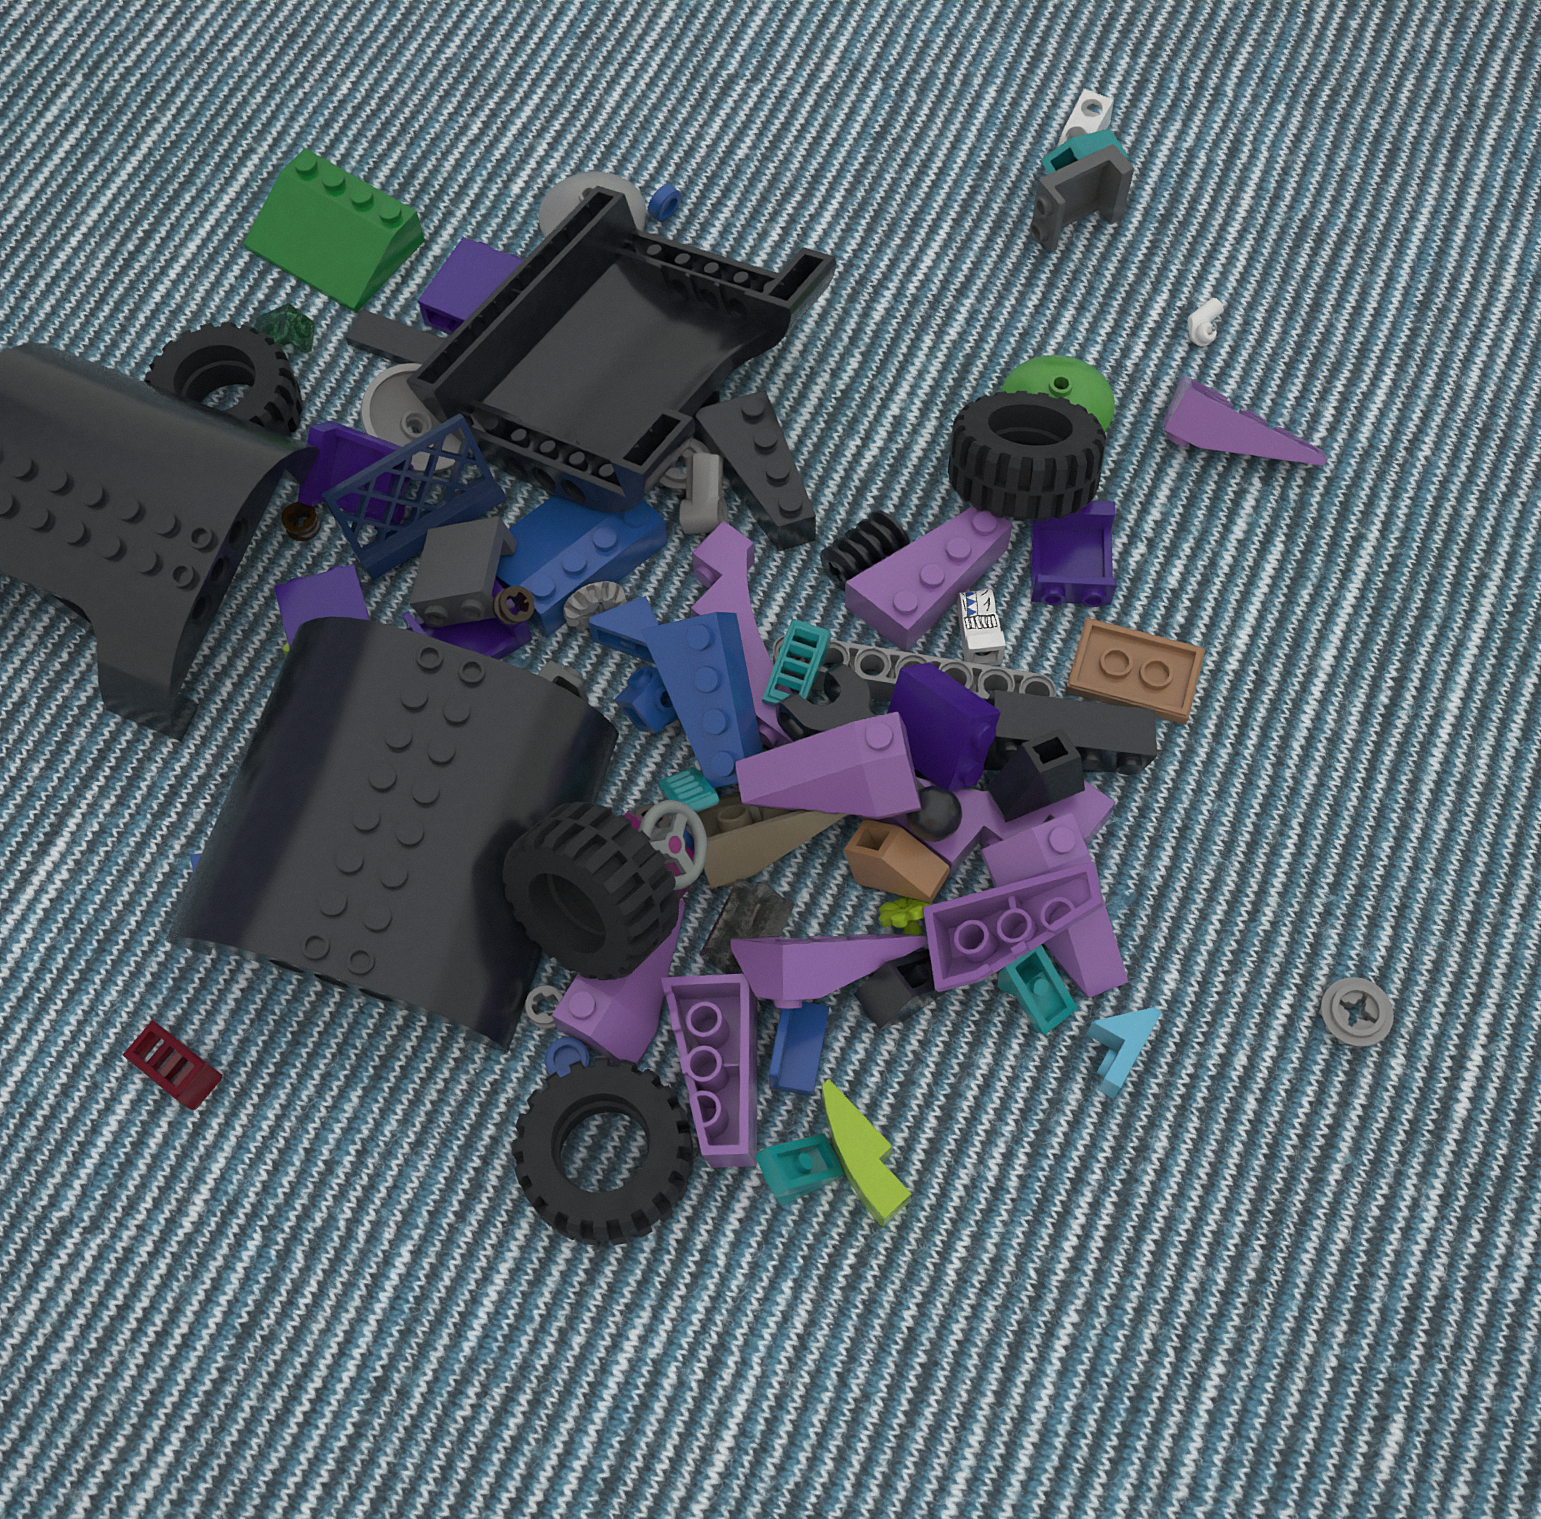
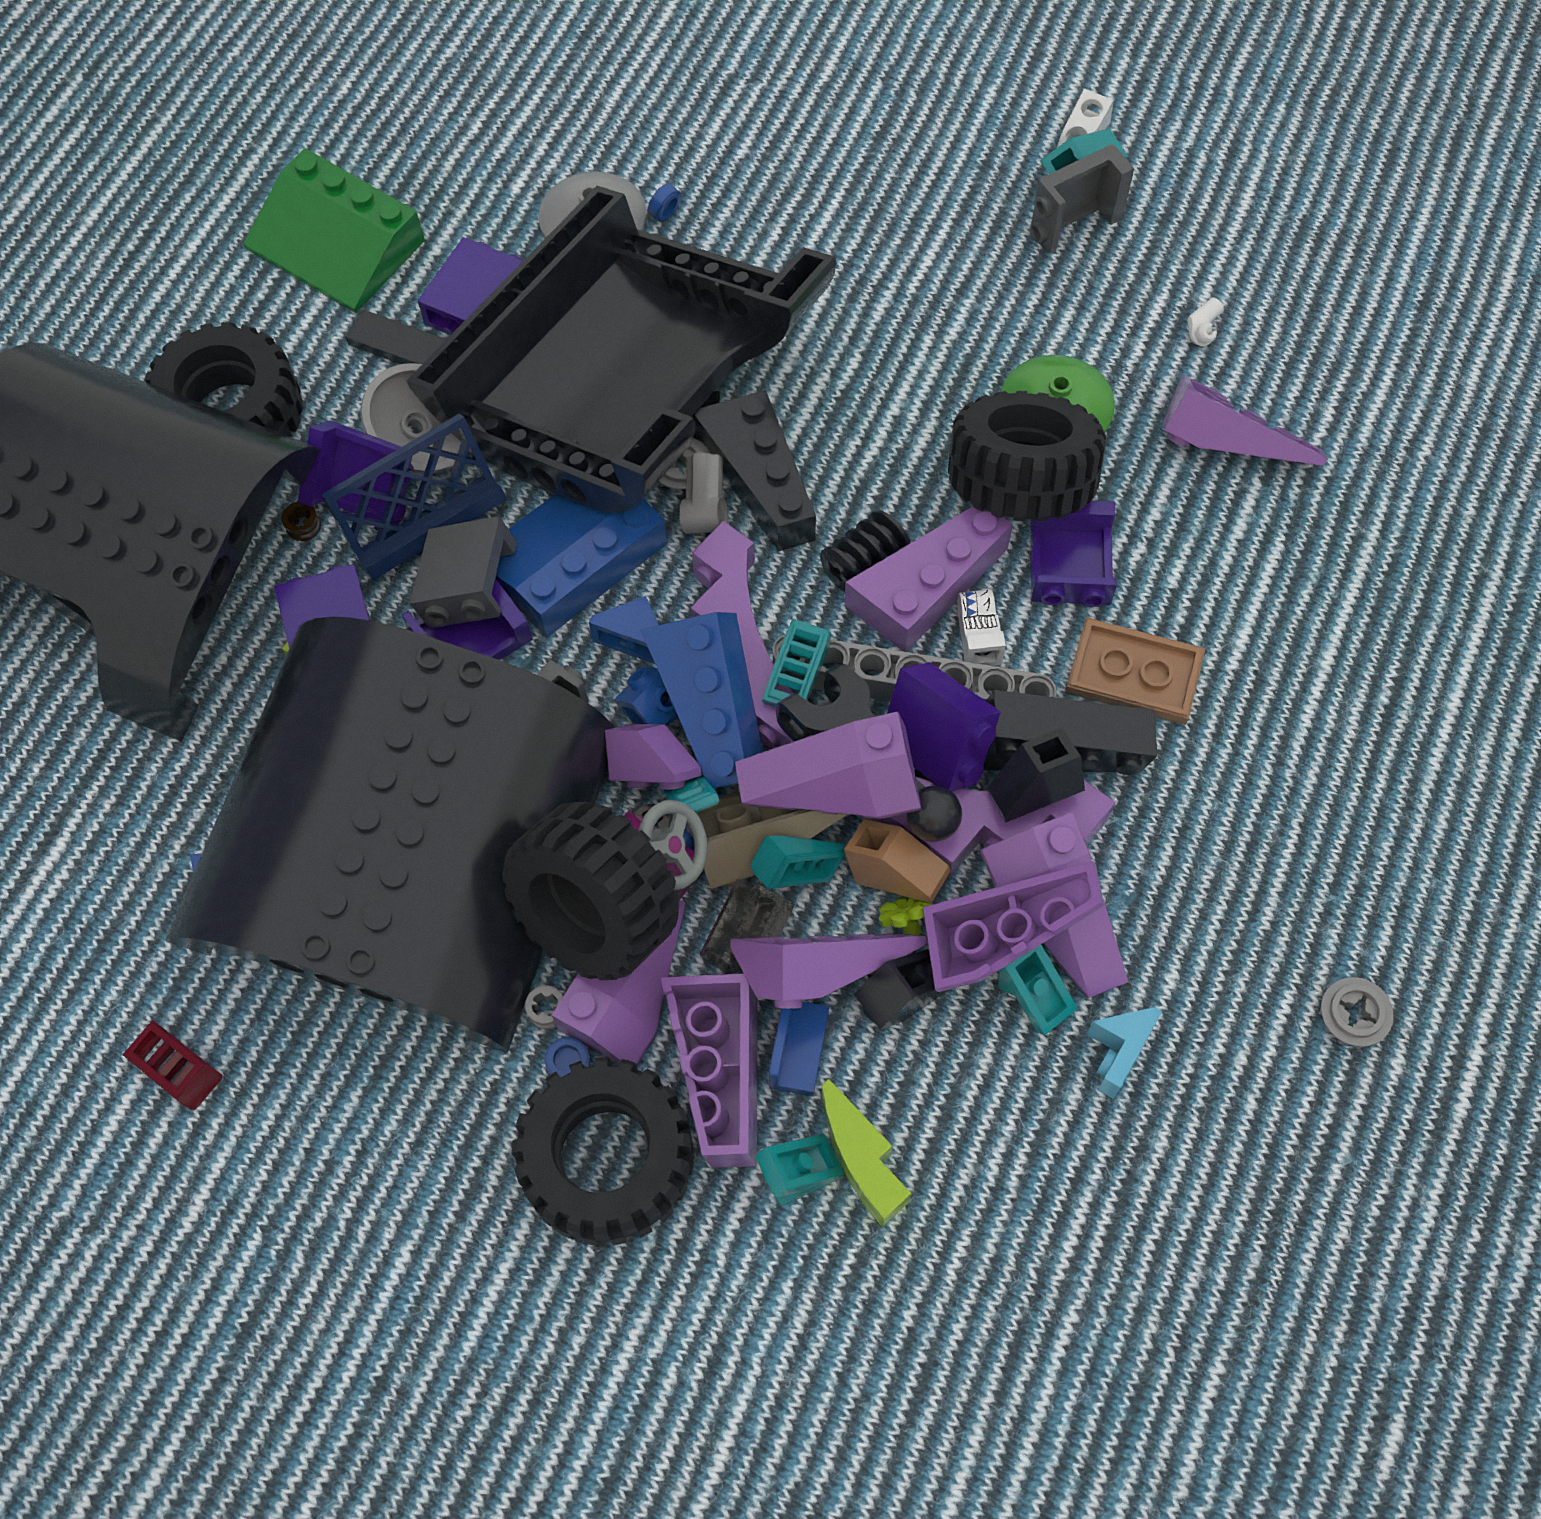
clear green bracket [254,303,315,354] -> none
dark brown bush [492,585,535,626] -> none
light grey gear [563,581,627,631] -> none
none -> medium lavender slope [605,724,702,790]
none -> teal slope [751,835,846,889]

